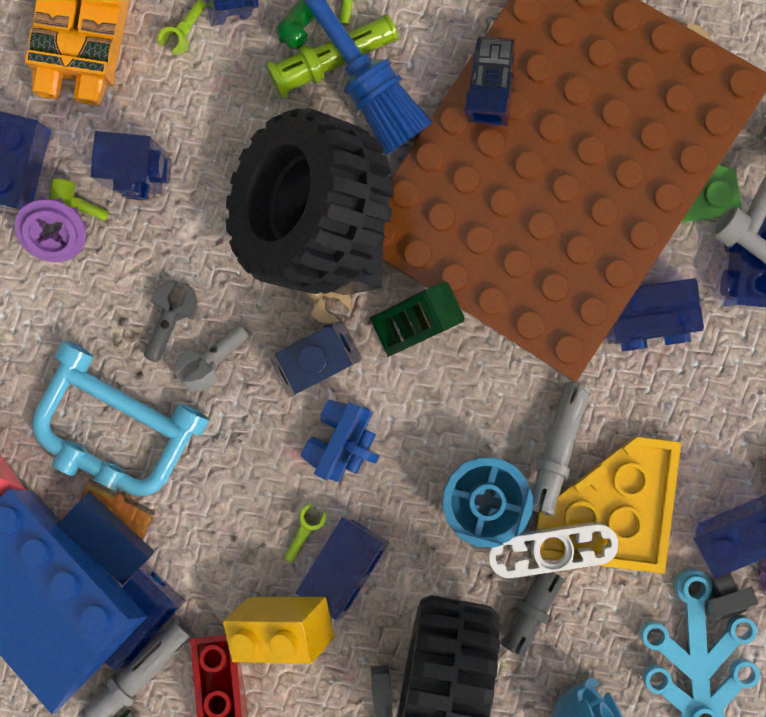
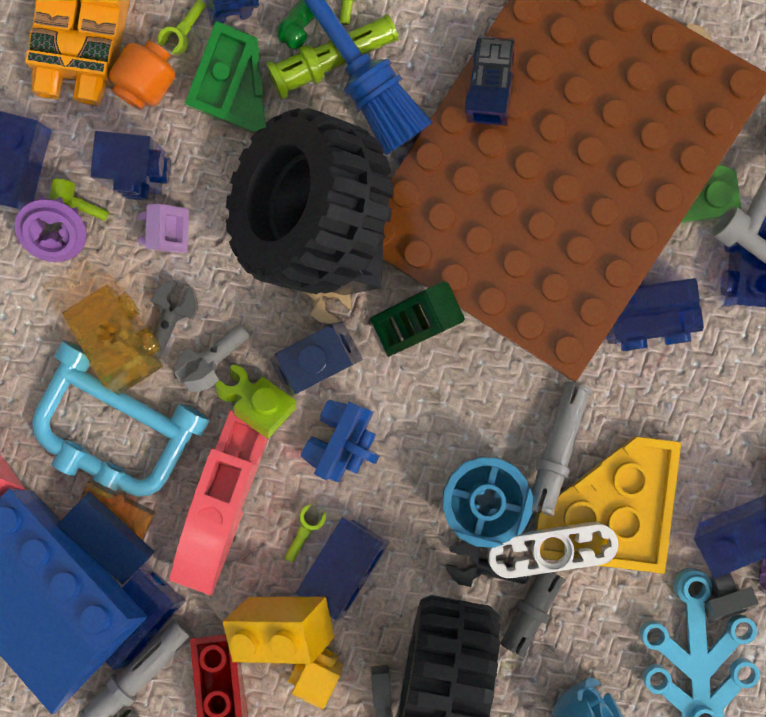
none -> clear yellow brick [62,284,163,395]
none -> orange head [108,40,176,110]
none -> lavender tile [137,204,189,253]
none -> coral slope [169,410,269,596]
none -> green wing [184,21,266,134]
none -> lime plate [215,364,297,439]
none -> yellow plate [287,648,344,710]
none -> black bar [445,540,529,587]

